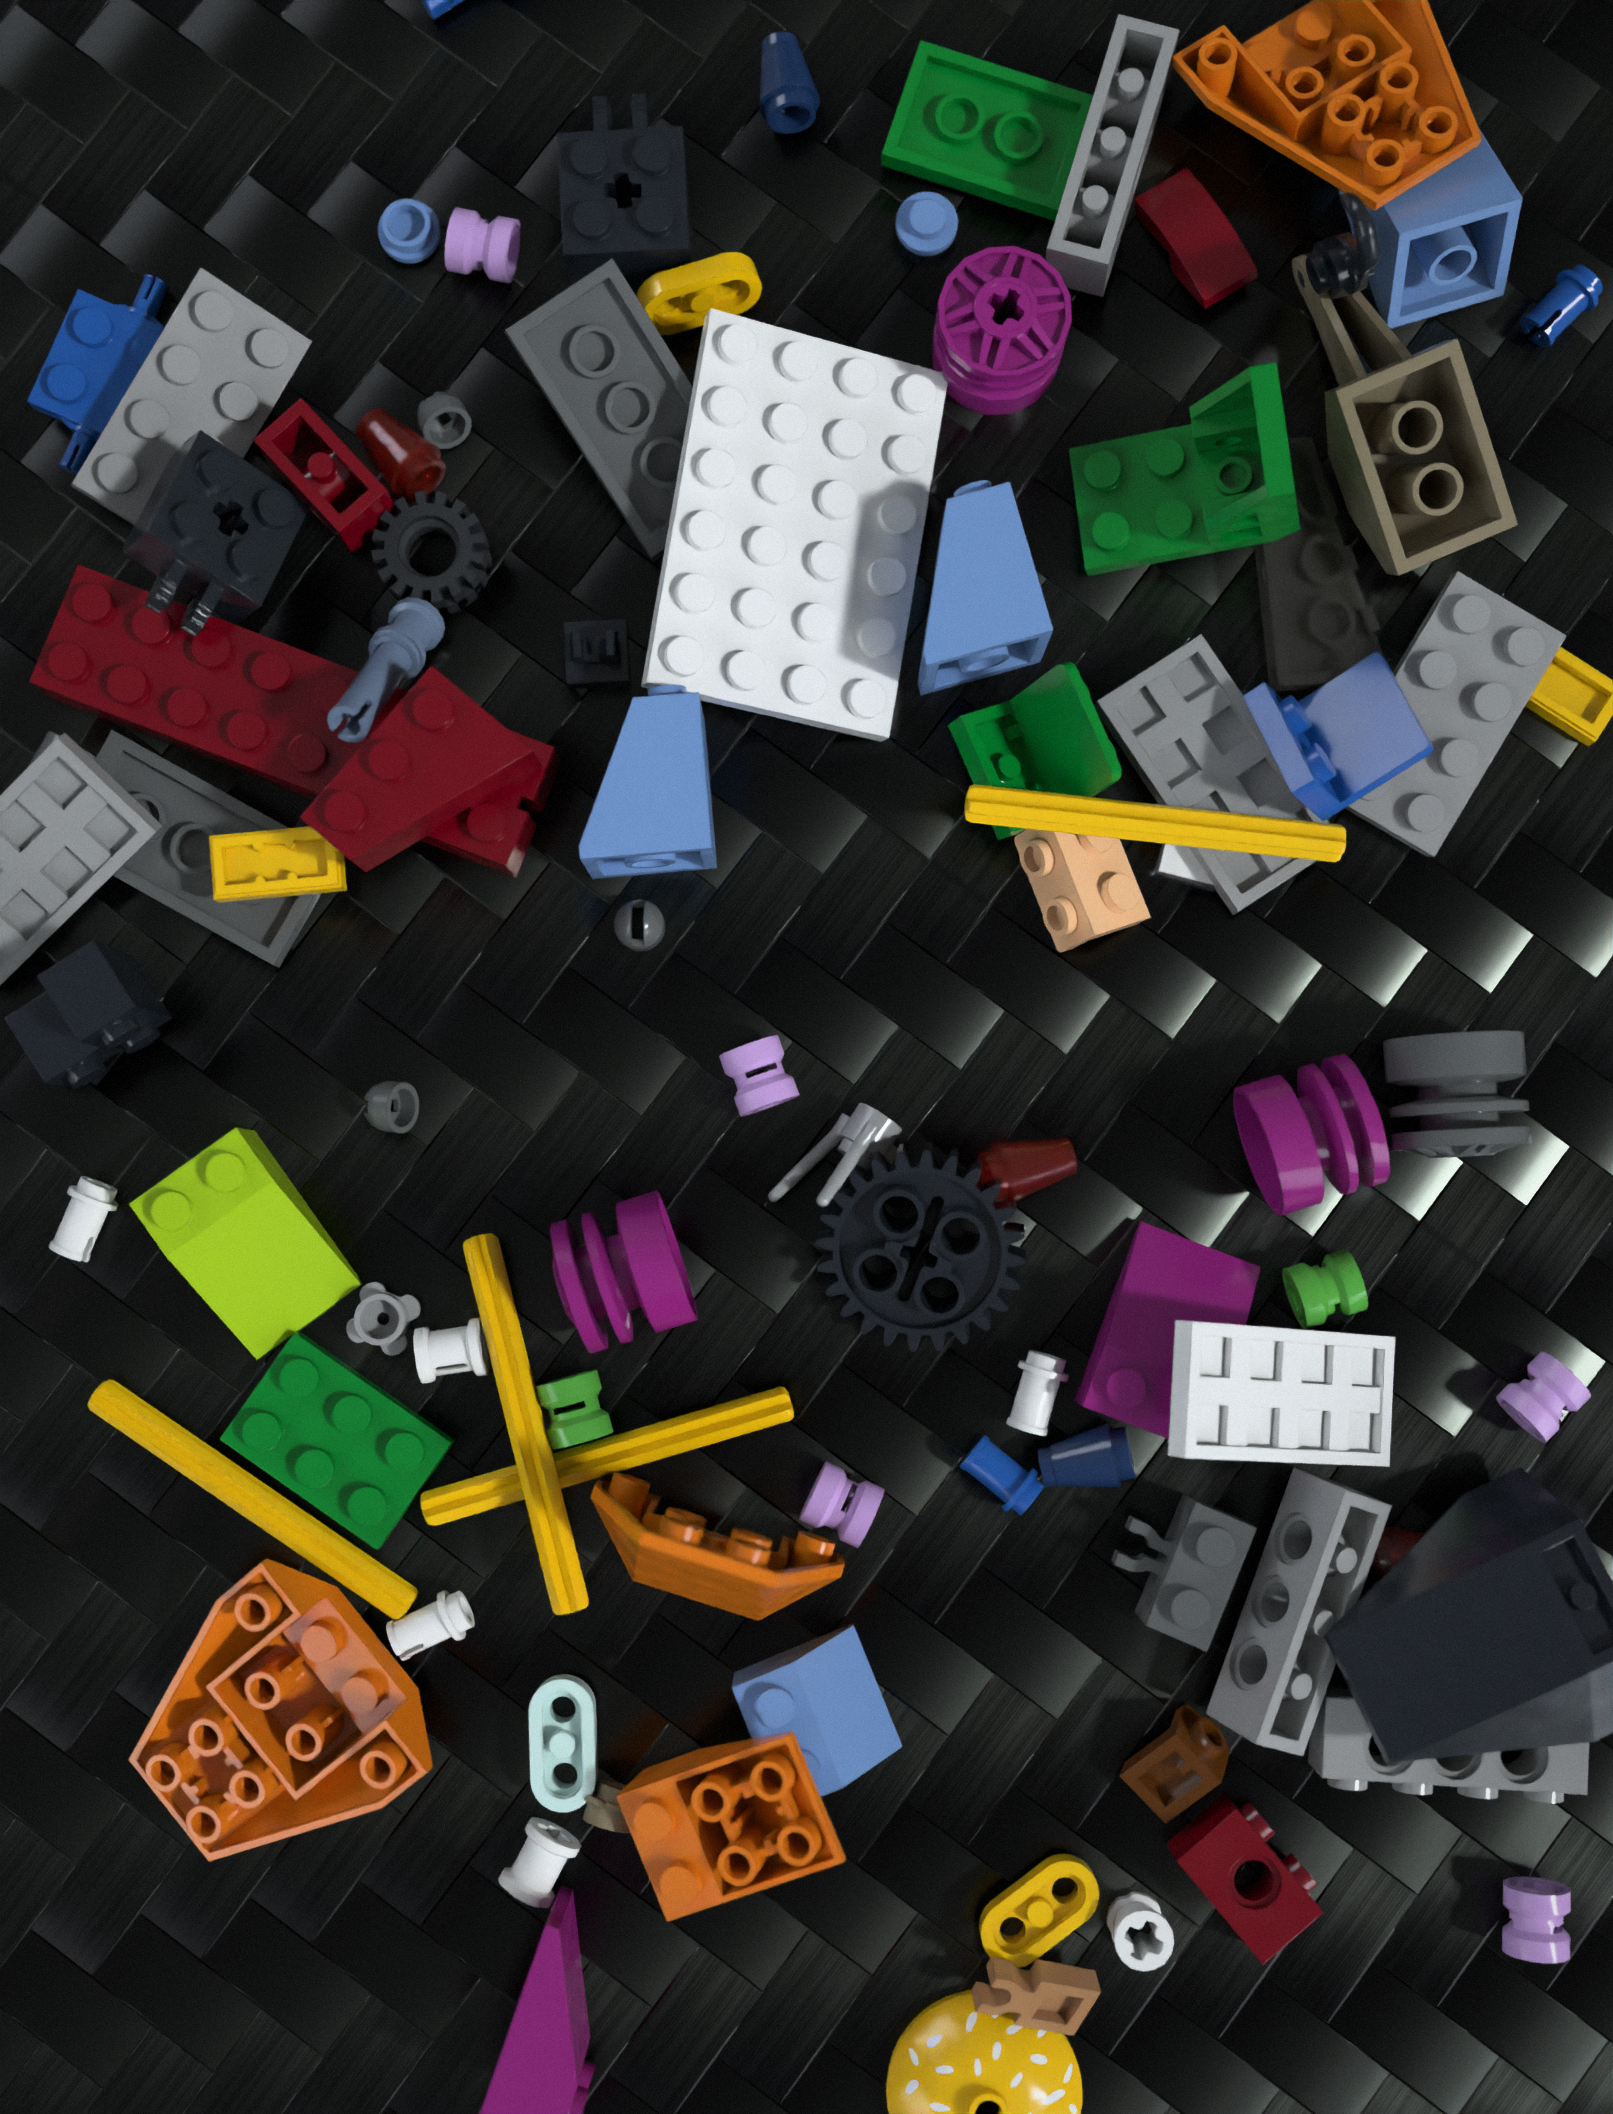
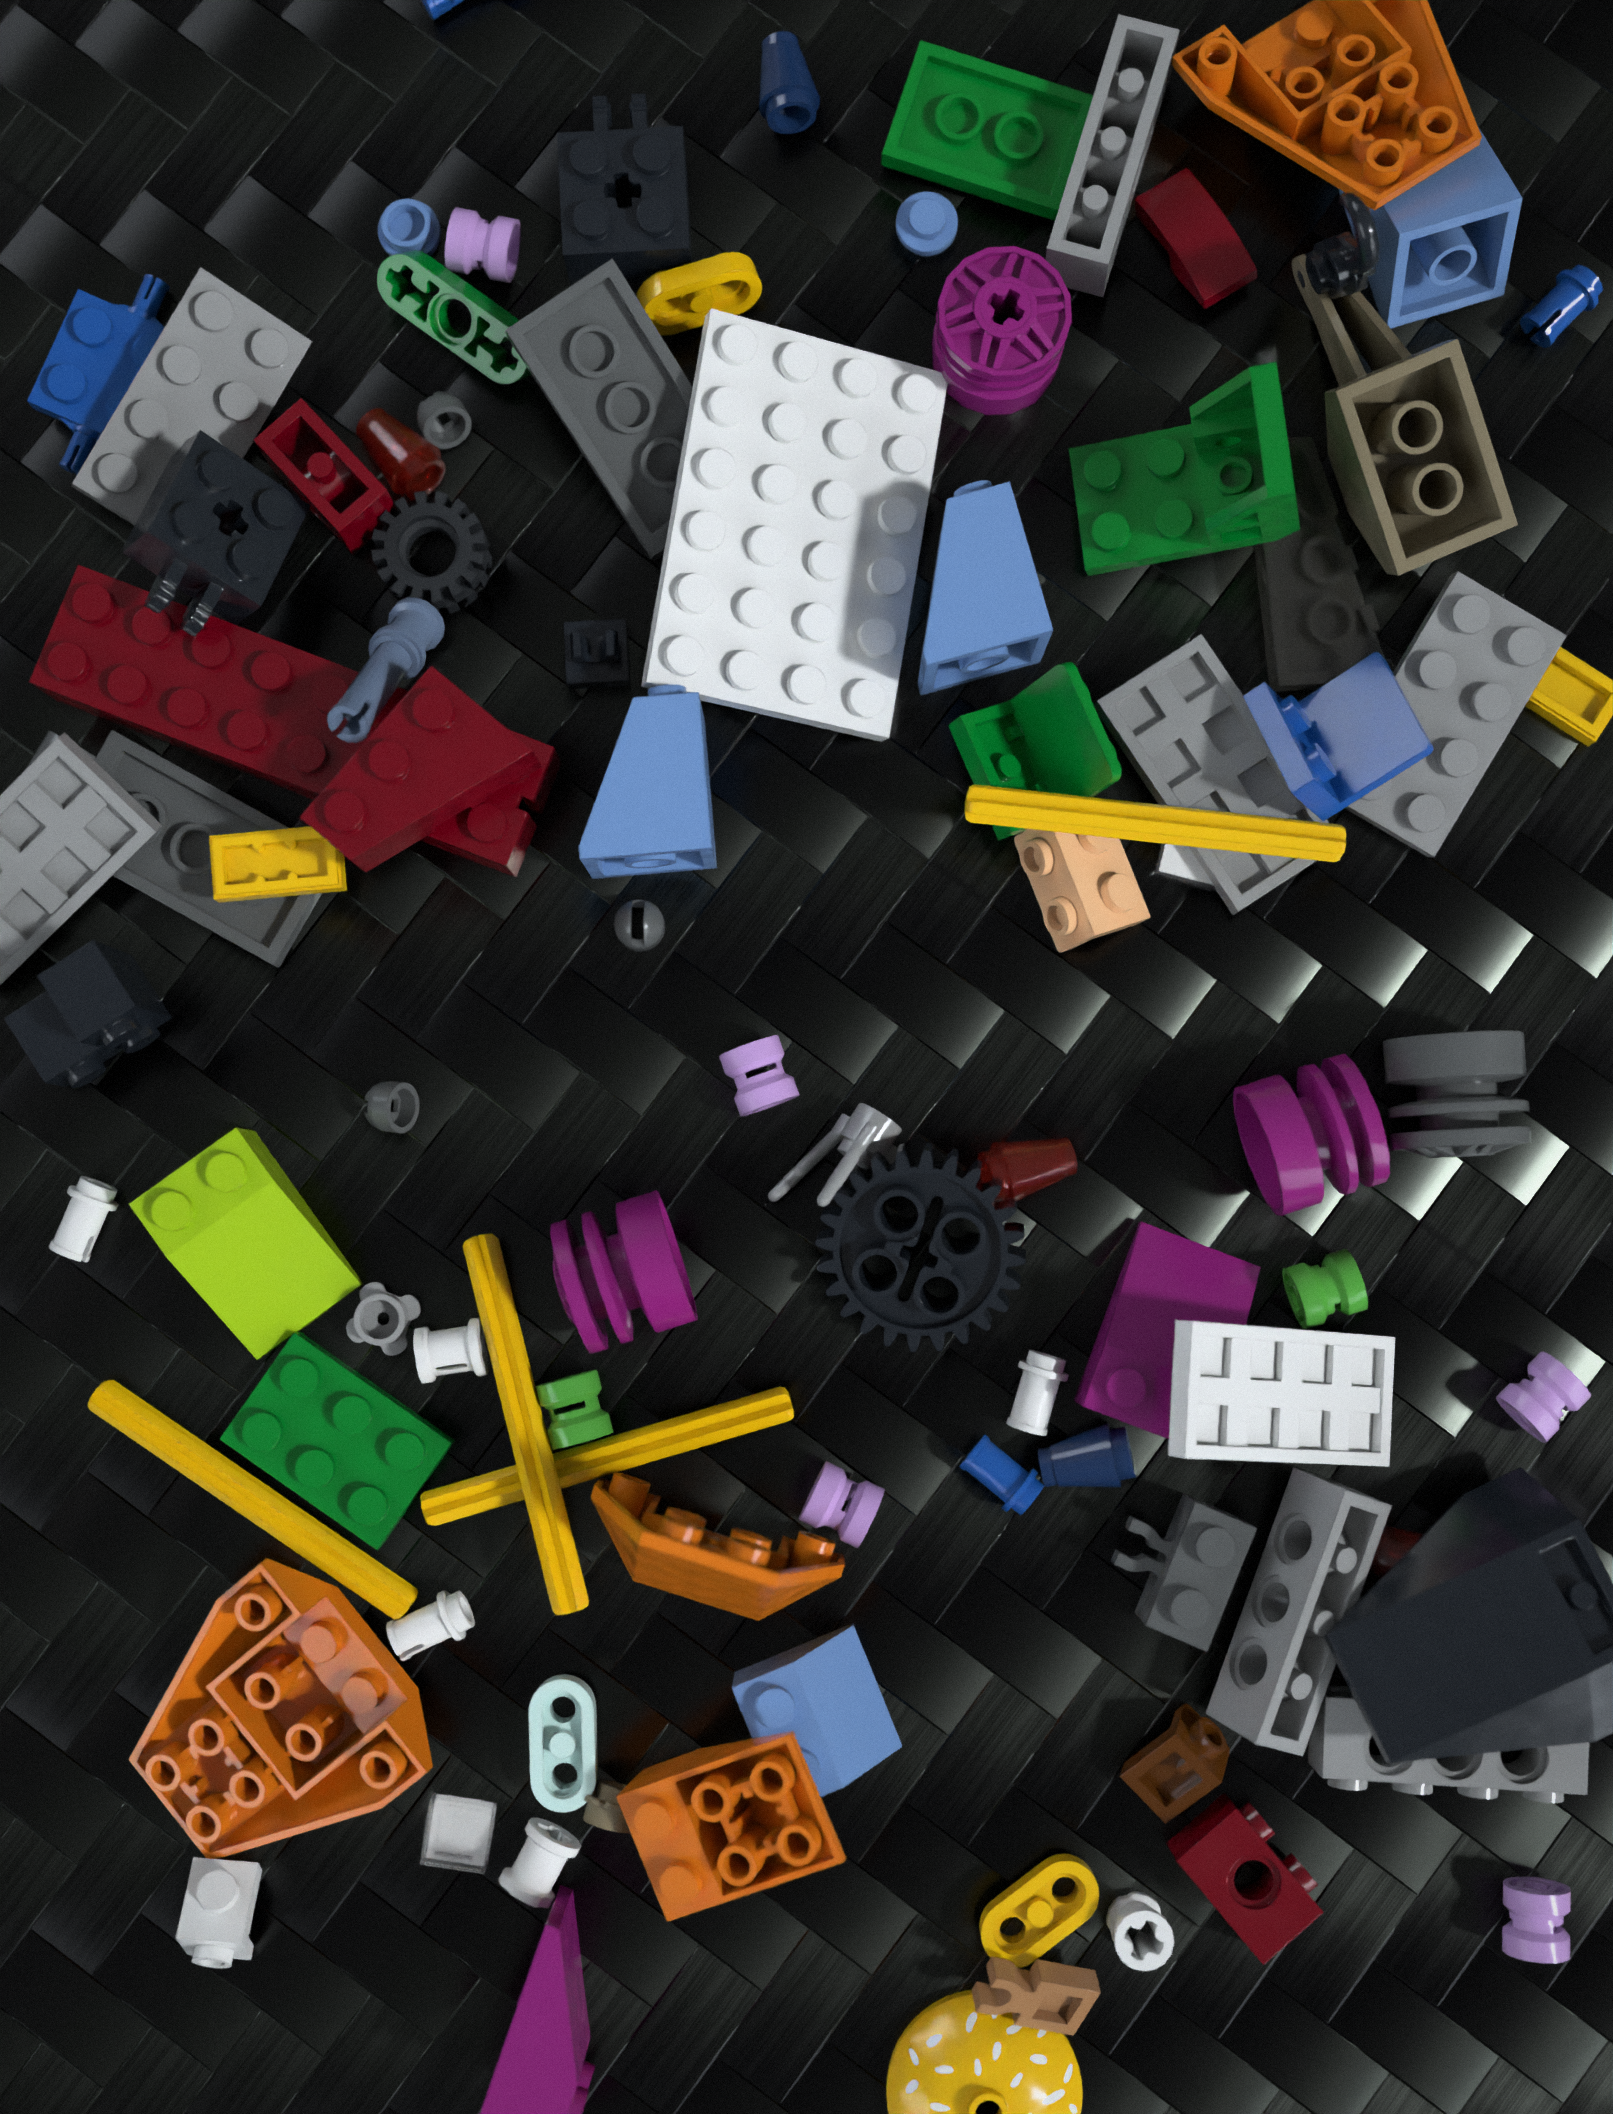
none -> white bracket [176,1857,262,1968]
none -> green beam [377,250,531,384]
none -> clear tile [420,1793,497,1874]

